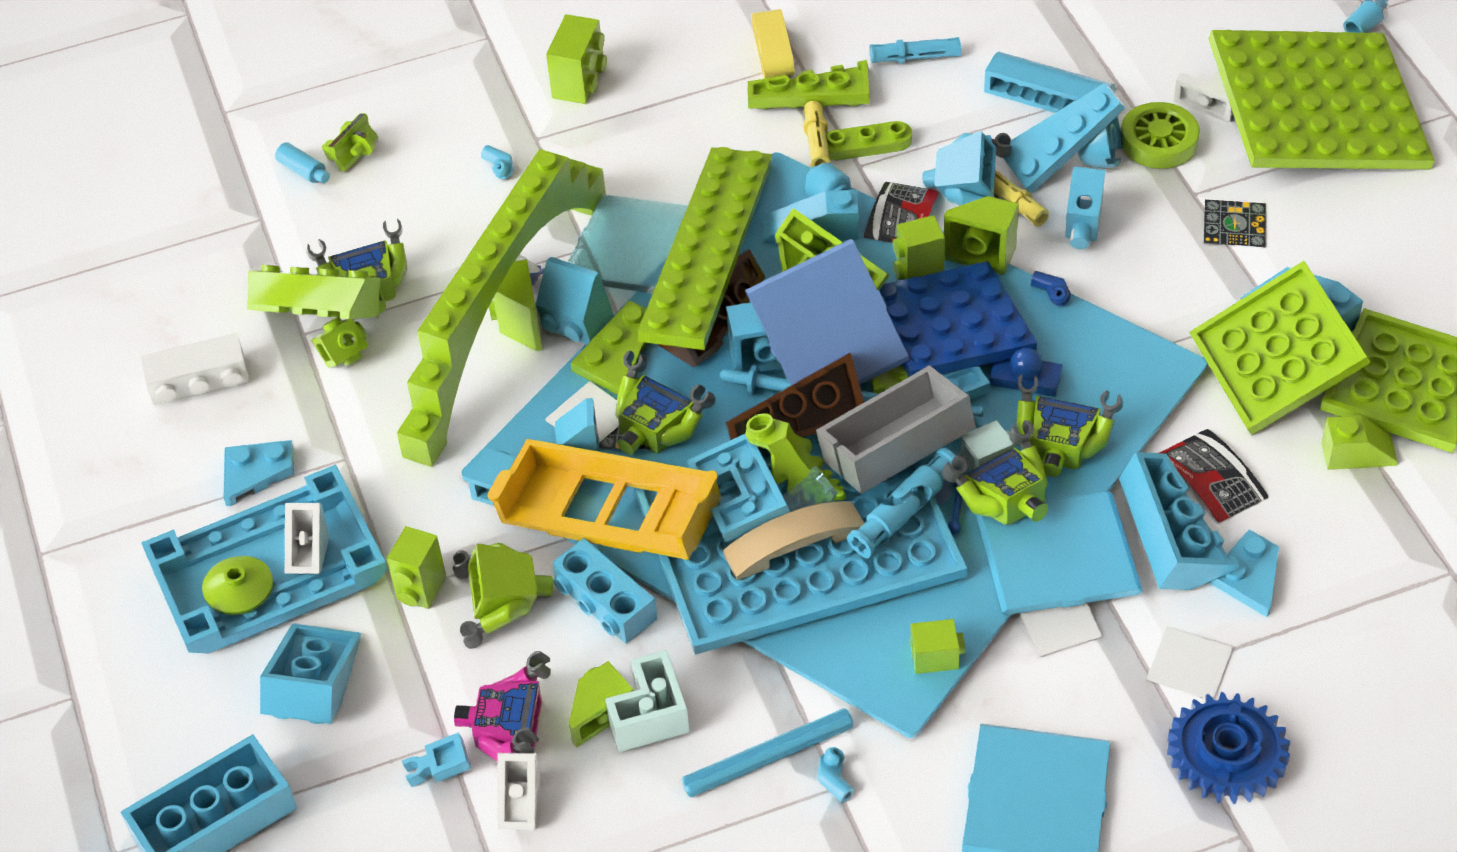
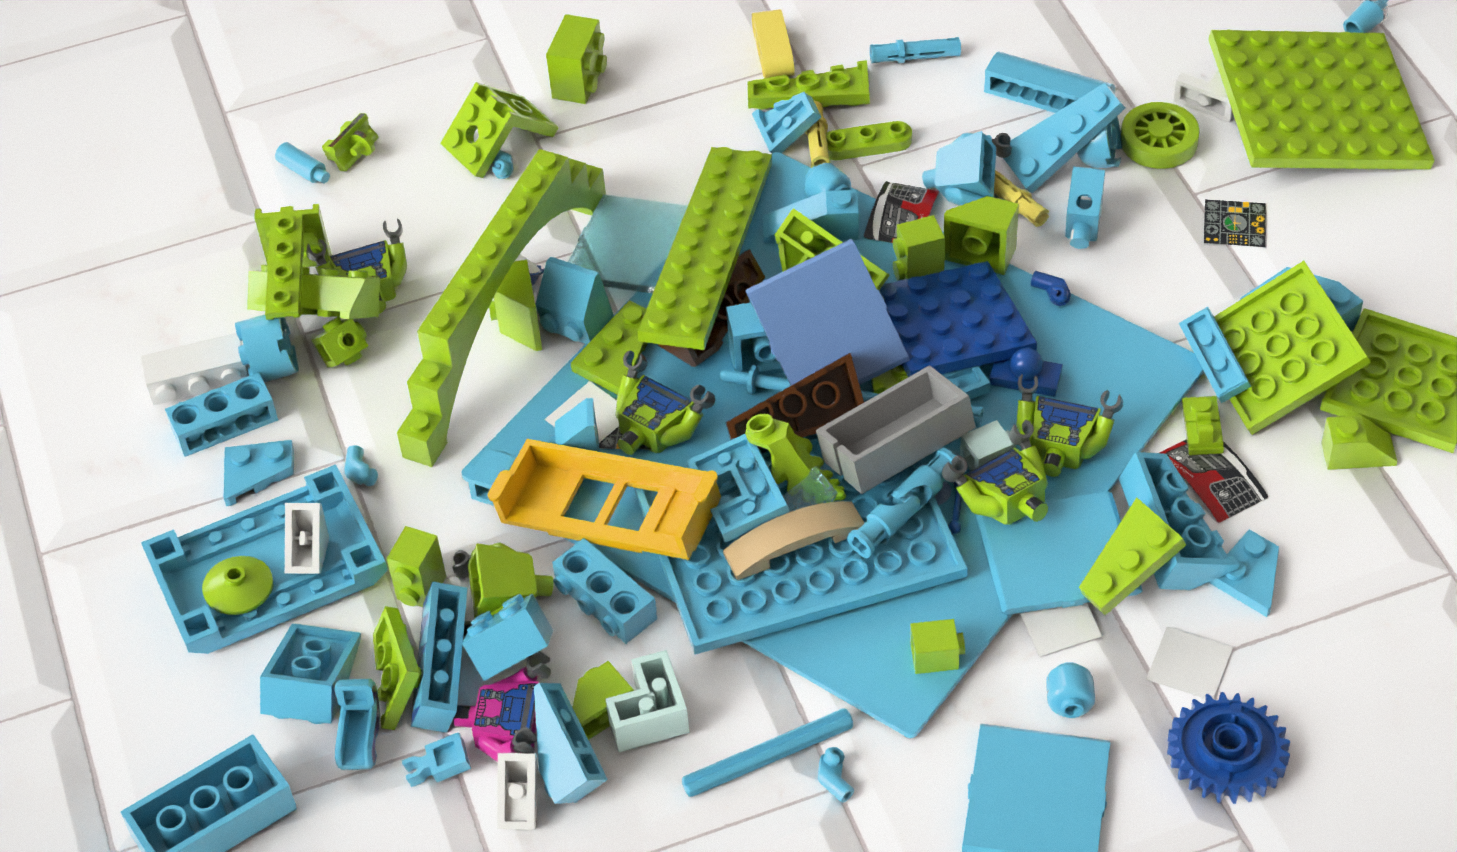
none -> medium azure brick [165,372,278,457]
none -> medium azure brick [235,314,299,383]
none -> lime bracket [254,204,332,320]
none -> medium azure animal [335,679,380,770]
none -> medium azure arm [344,445,378,486]
none -> lime wing [373,606,421,730]
none -> medium azure brick [411,582,468,733]
none -> lime bracket [440,82,559,178]
none -> medium azure brick [462,594,554,681]
none -> medium azure slope [534,683,608,804]
none -> medium azure wing [752,92,821,153]
none -> medium azure head [1046,662,1095,718]
none -> lime wing [1079,497,1186,615]
none -> medium azure tile [1179,307,1252,403]
none -> lime plate [1182,396,1224,455]

